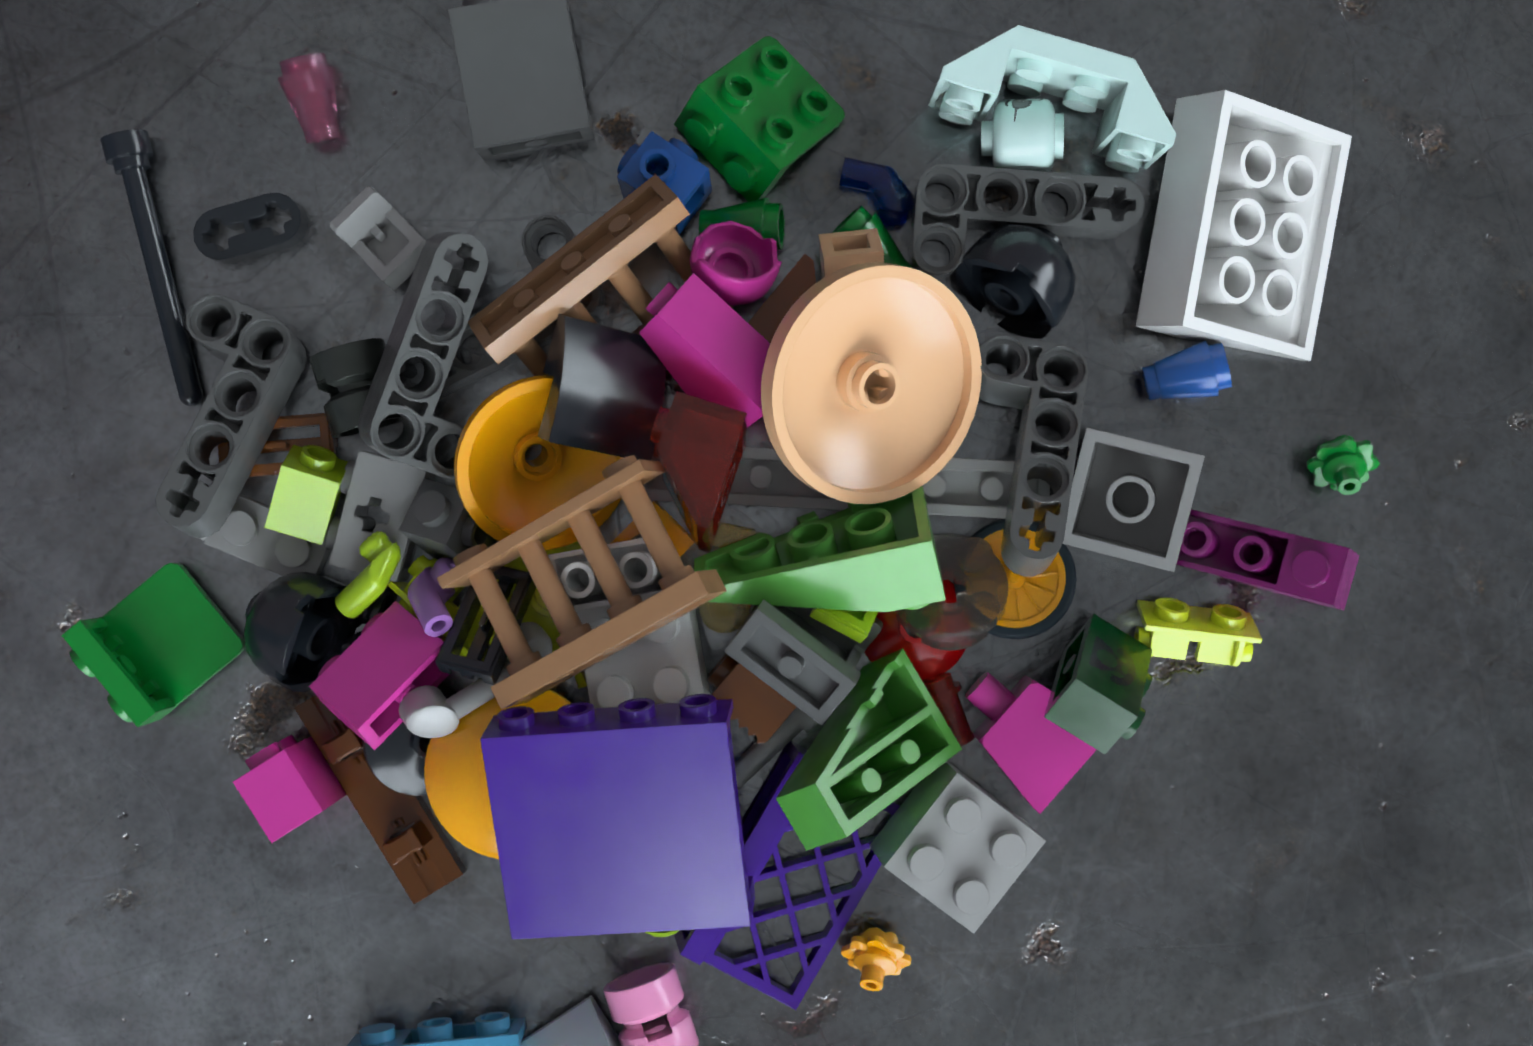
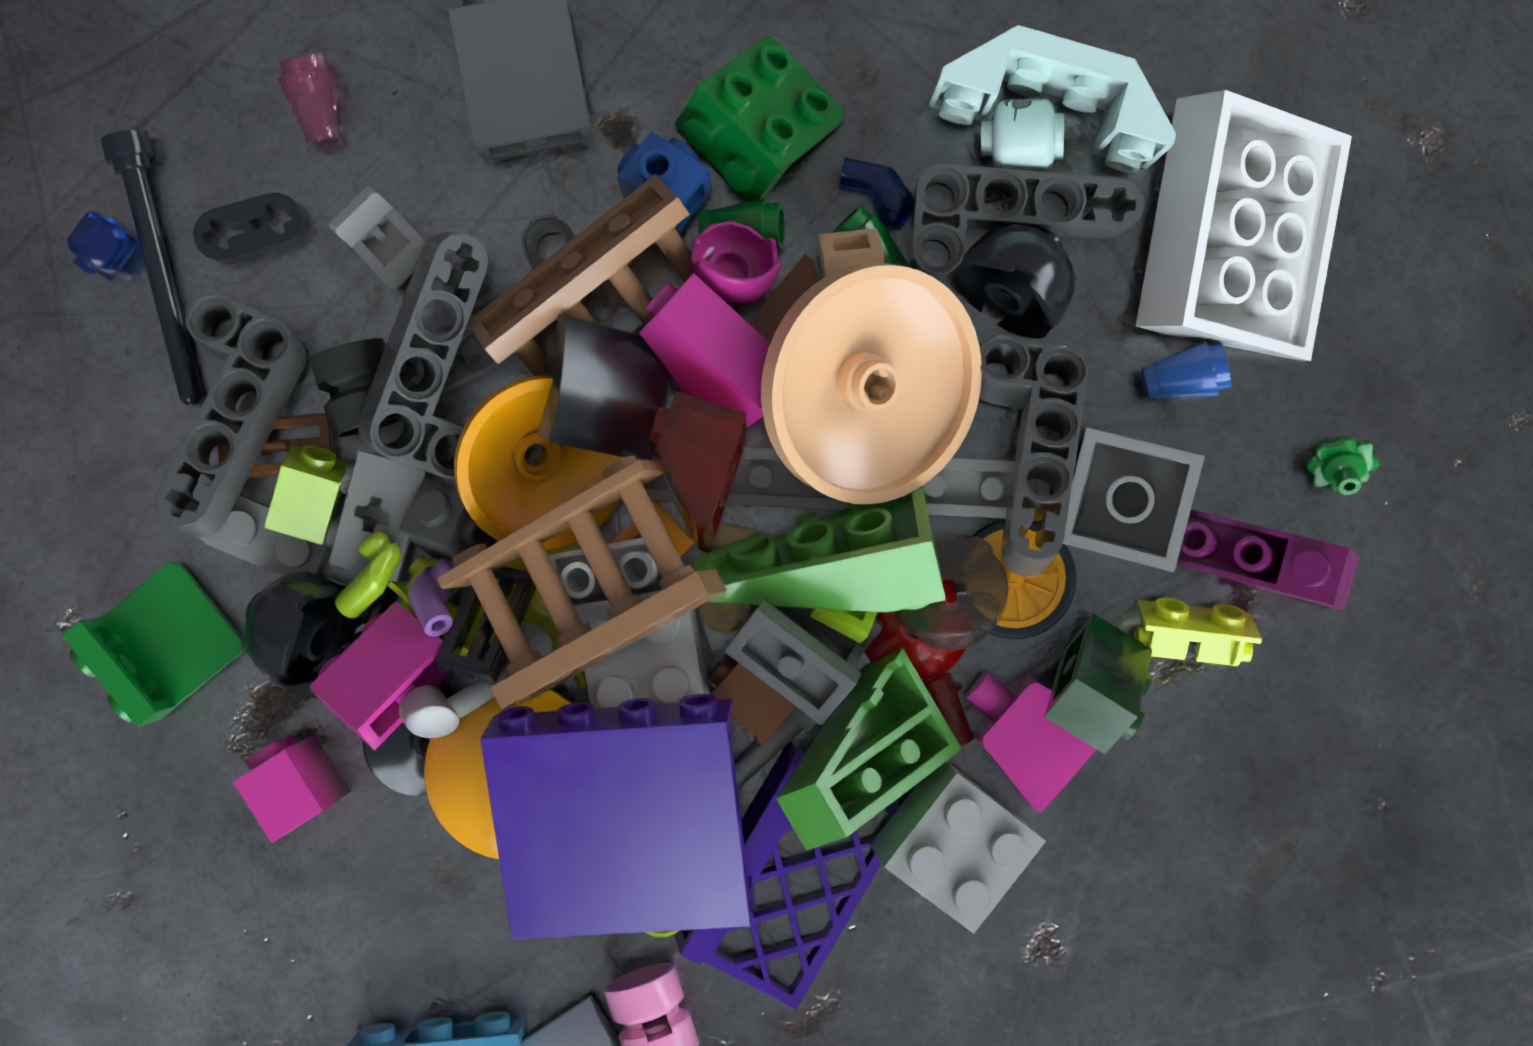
reddish brown hinge [294,695,467,904] -> none
light orange plant [841,927,912,991] -> none
none -> clear blue piece [67,210,137,275]

